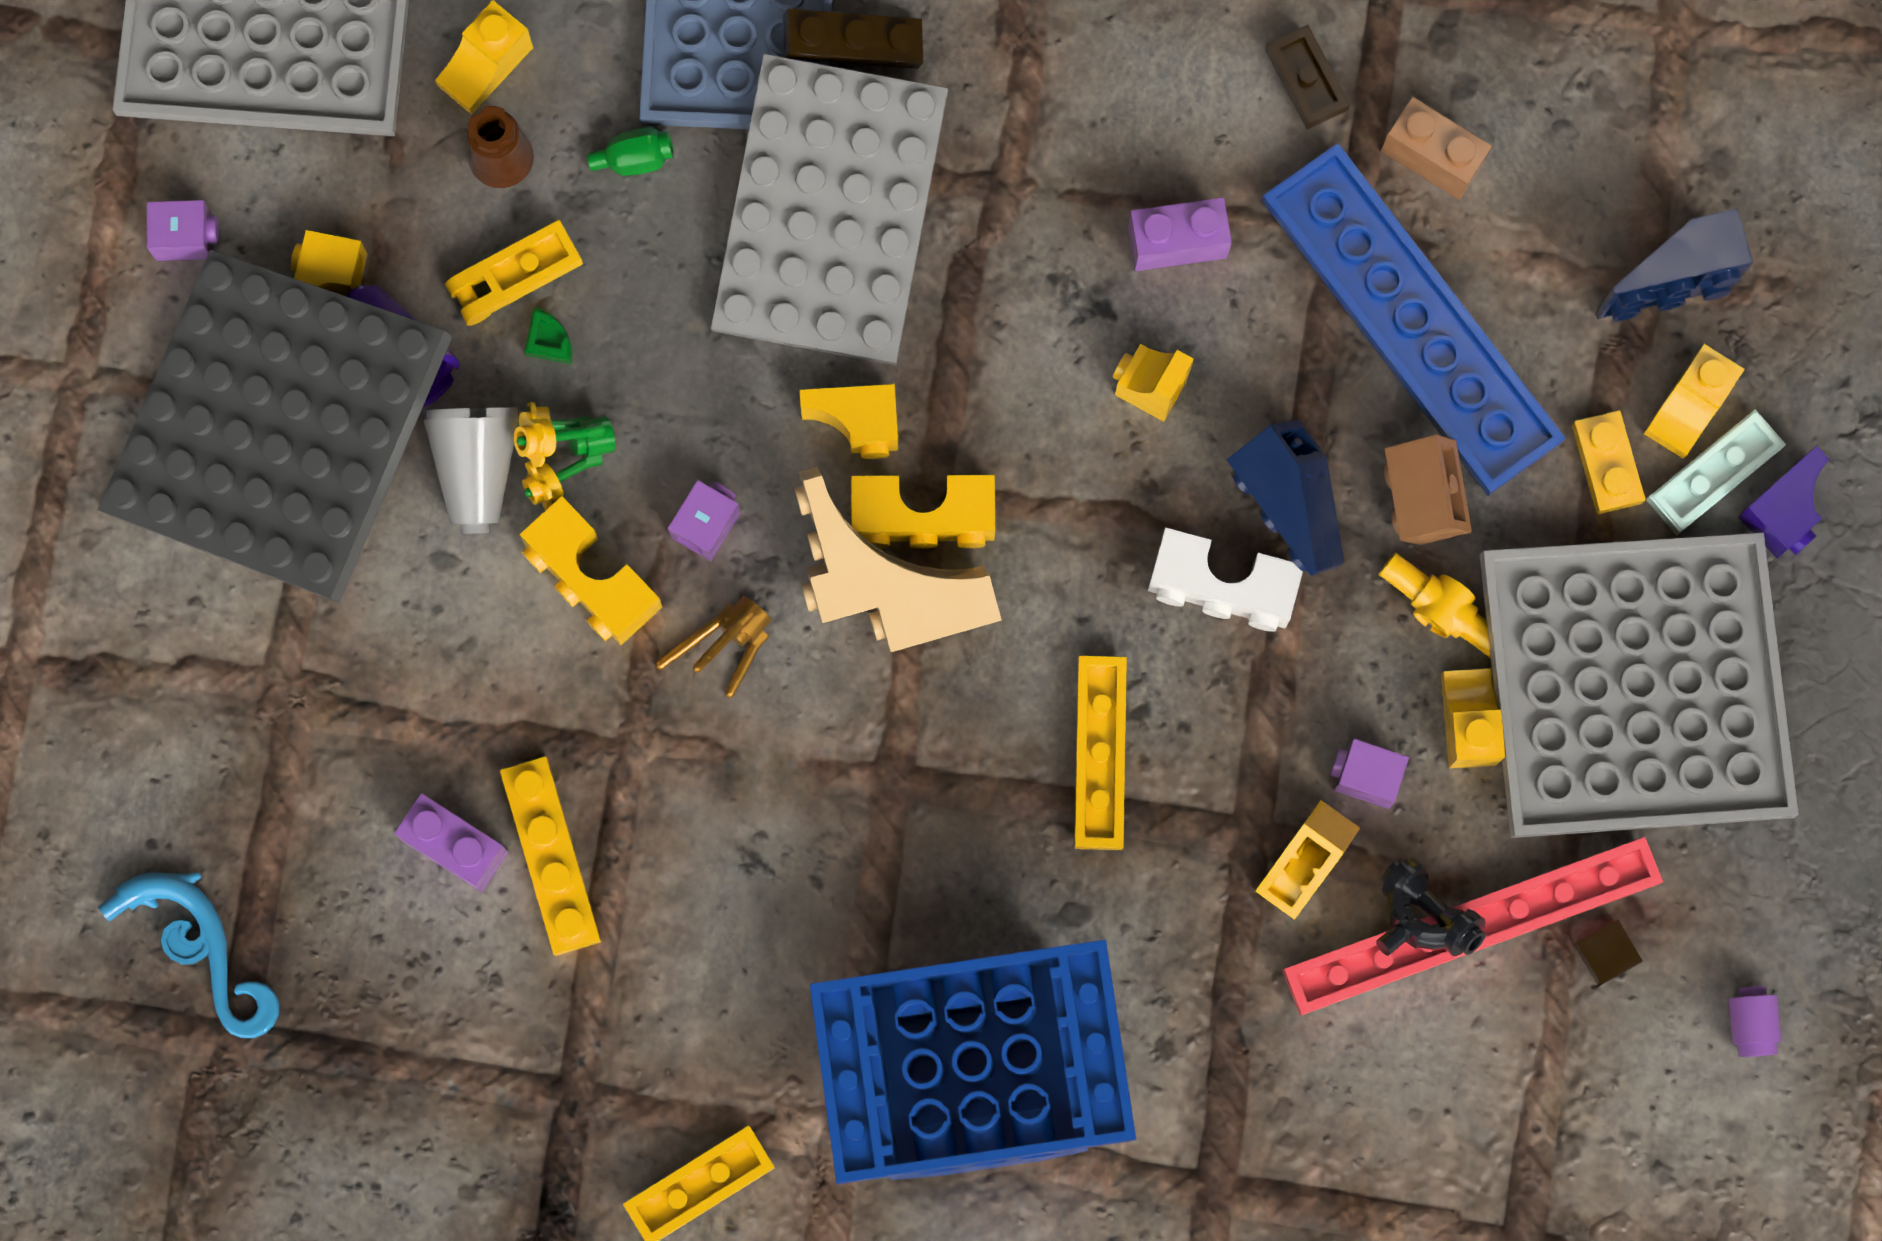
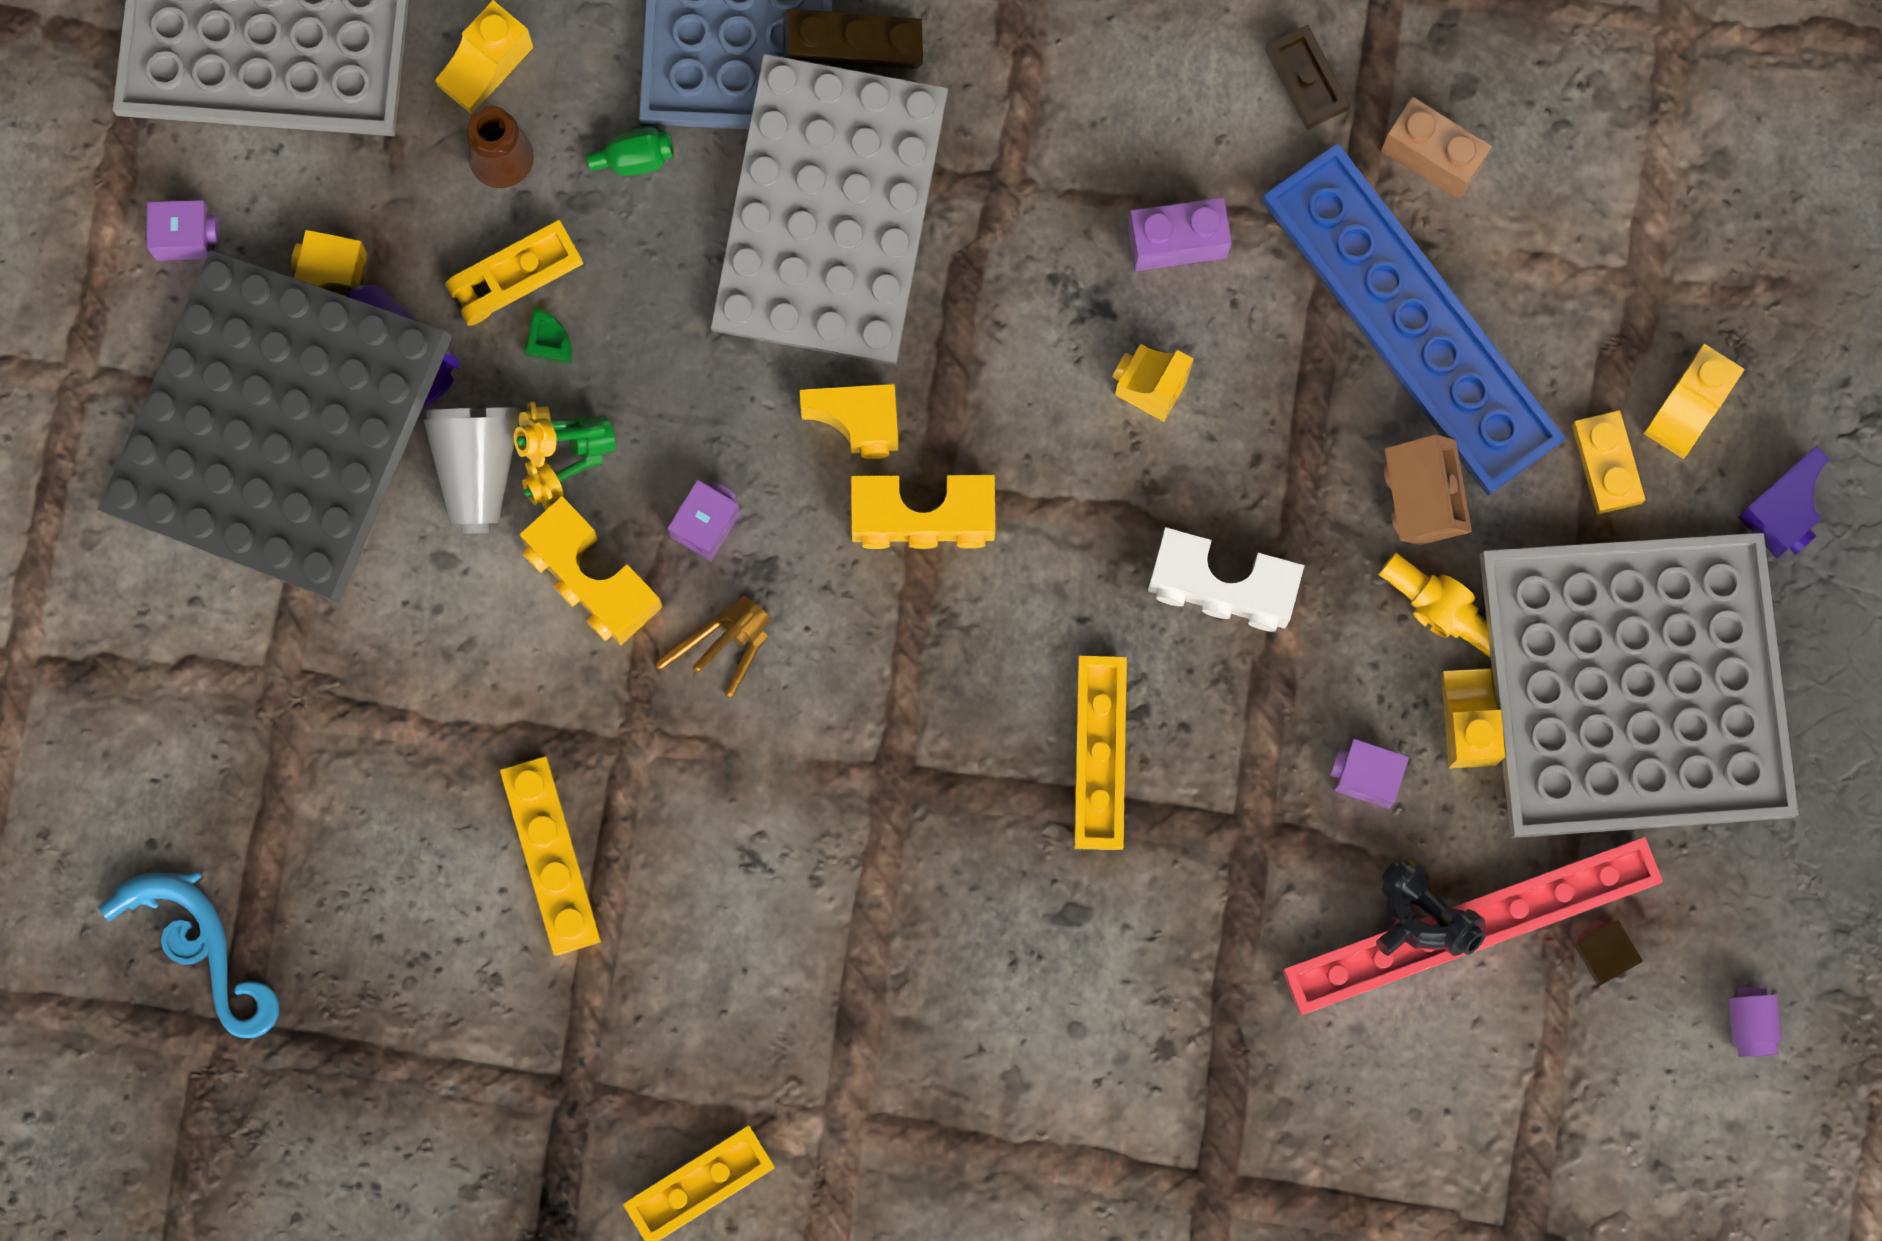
medium lavender brick [394,793,509,893] -> none
tan arch [794,467,1002,652] -> none
blue wedge [810,939,1137,1185] -> none
dark blue slope [1227,419,1345,576] -> none
yellow arch [1255,800,1360,920] -> none
dark blue slope [1596,208,1753,322] -> none
light aqua tile [1646,409,1786,535] -> none

